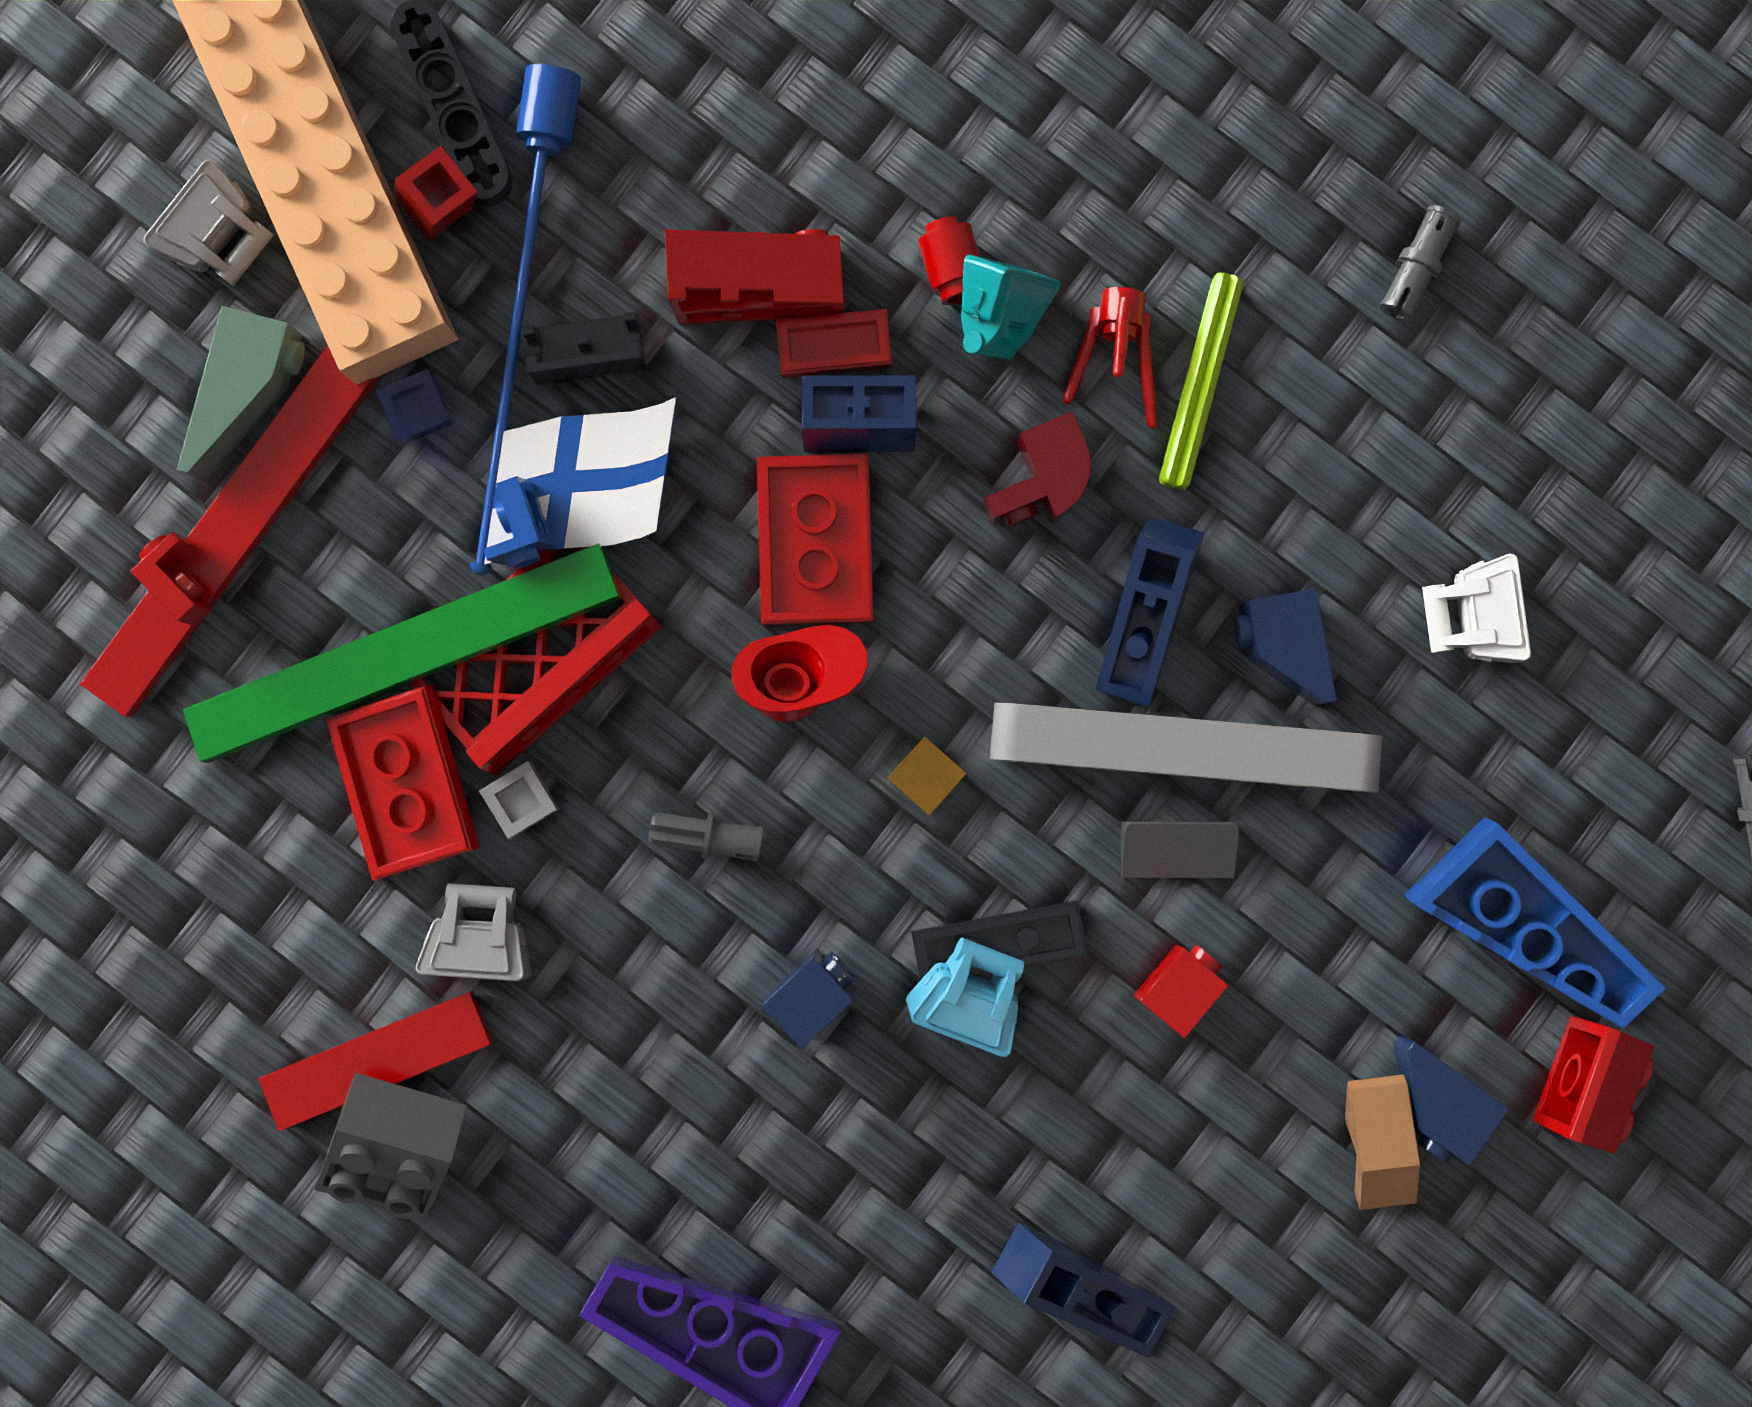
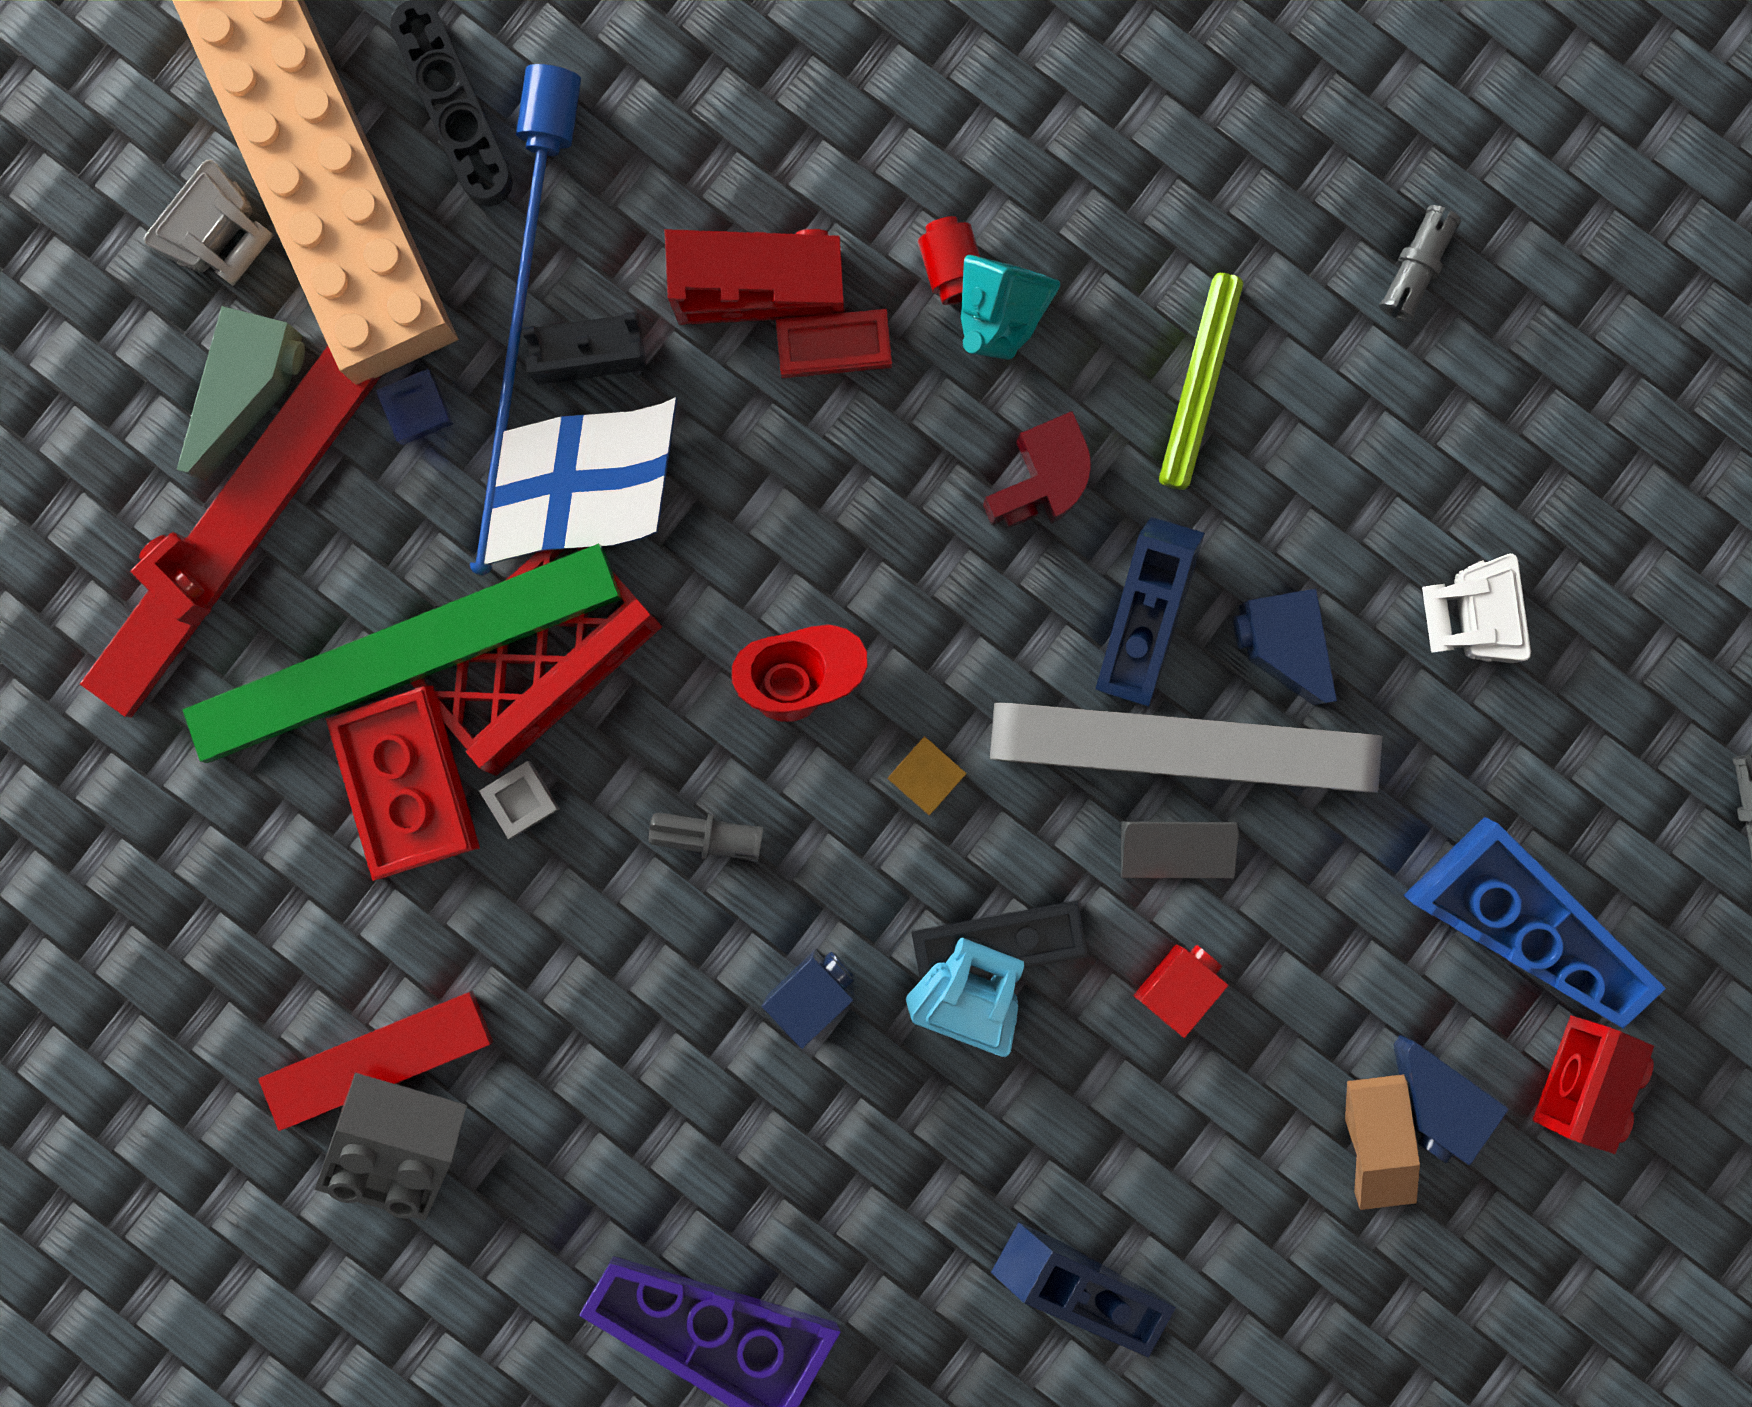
red brick [393,146,478,241] -> none
light grey piece [416,883,532,981] -> none
blue bracket [483,476,554,570] -> none
red tile [757,454,873,626] -> none
dark blue hinge [802,375,916,452] -> none
red plant [1062,287,1157,429] -> none

